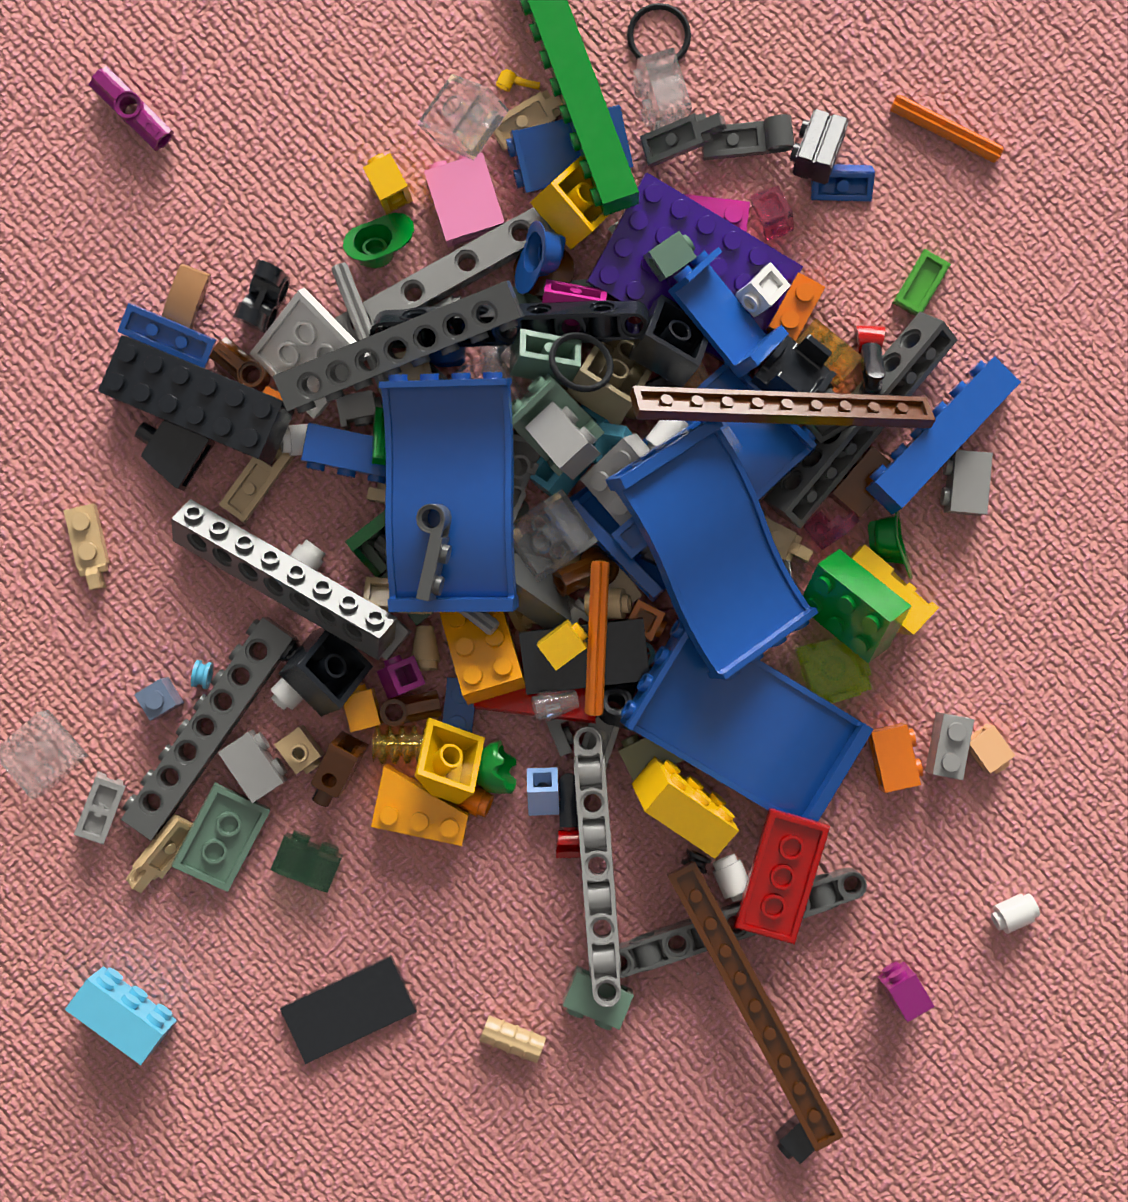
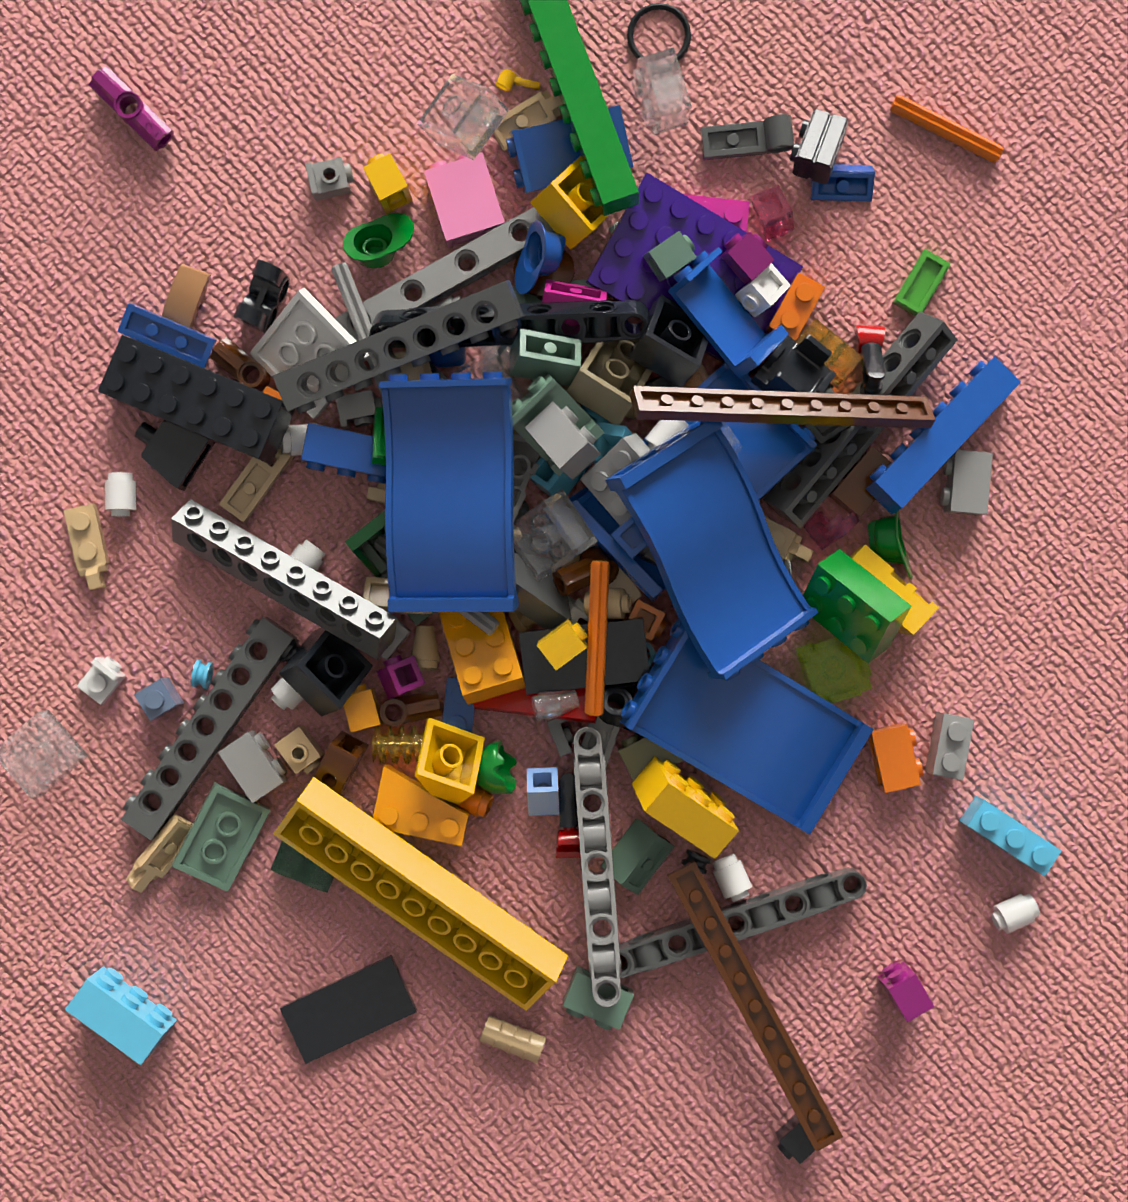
light grey hinge [74,771,126,845] -> none
dark grey plate [416,504,452,601] -> none
black tyre [549,332,614,392] -> none
dark grey hinge [640,113,727,167] -> none
red tile [734,808,830,945] -> none
light nougat brick [969,724,1015,774] -> none
none -> white bracket [77,656,126,705]
none -> white brick [105,472,136,517]
none -> yellow brick [273,777,568,1011]
none -> light grey brick [305,157,355,201]
none -> sand green panel [601,818,675,895]
none -> magenta brick [720,232,775,284]
none -> medium azure brick [959,796,1062,876]

